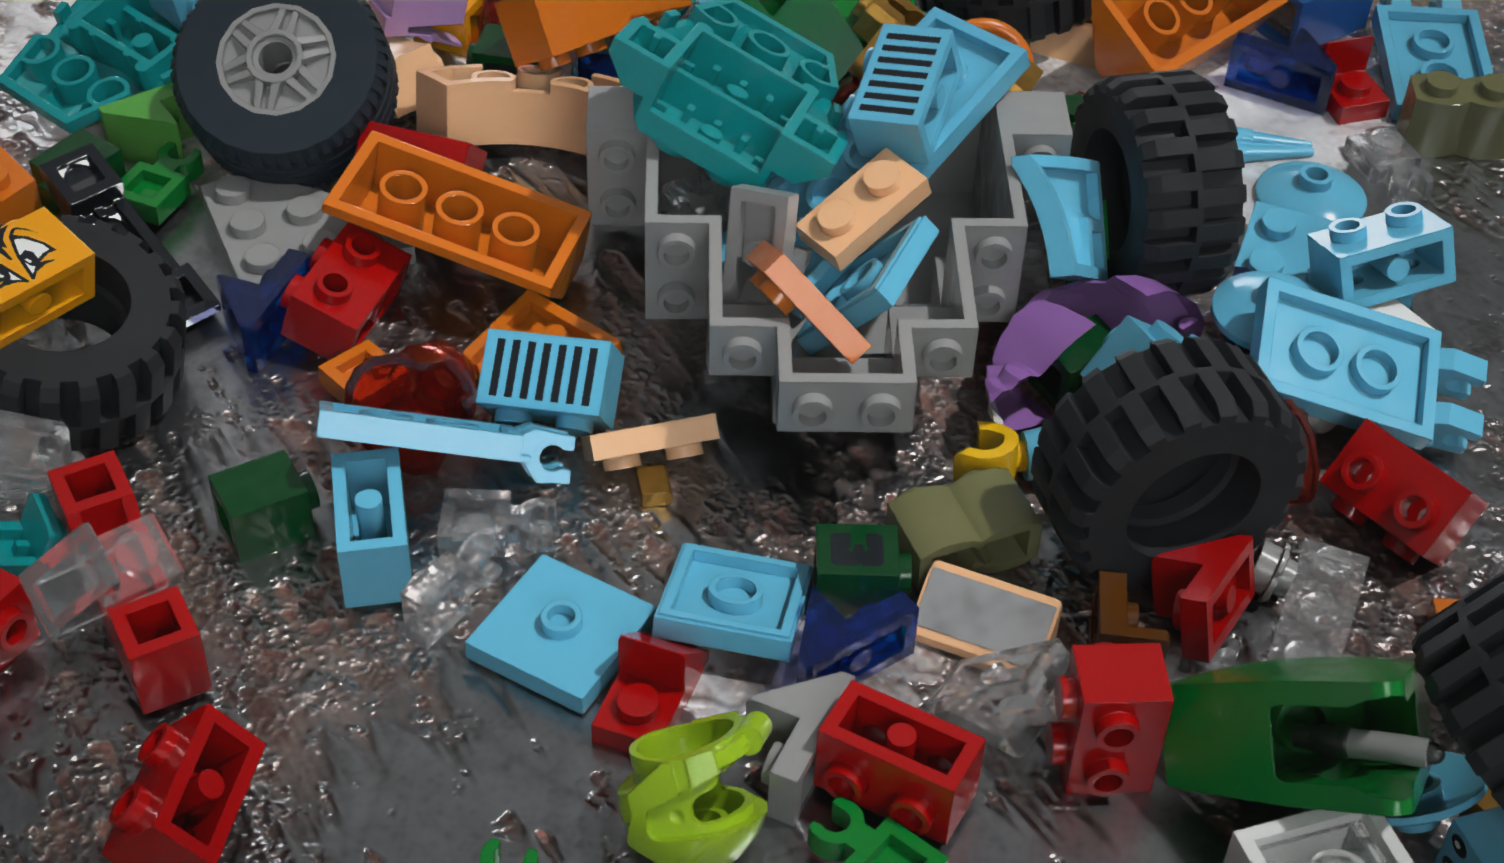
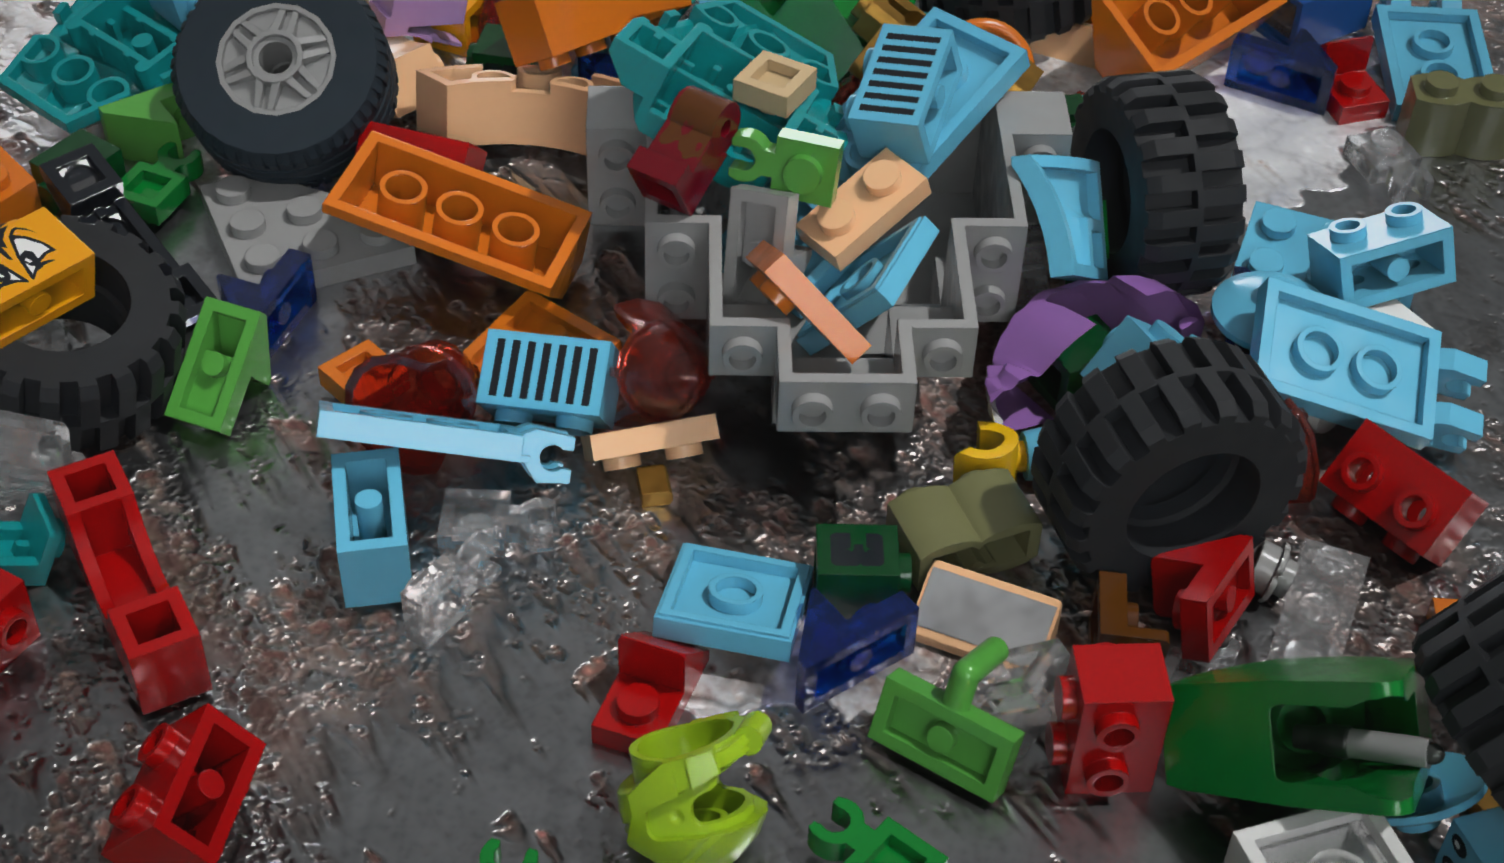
clear slope [19,512,185,640] -> none
dark green brick [208,449,320,565] -> none
red brick [280,222,412,360] -> none
medium azure plate [464,554,657,715] -> none
light grey slope [745,671,855,827] -> none
red brick [813,680,986,846] -> none
medium azure piece [1236,127,1314,163] -> none
medium azure dish [1255,161,1367,221] -> none
none -> bright green slope [164,296,271,437]
none -> clear red helmet [610,298,716,428]
none -> dark red leg [626,85,741,216]
none -> bright green plate [728,127,845,208]
none -> tan plate [732,50,817,119]
none -> bright green plate [867,636,1026,804]

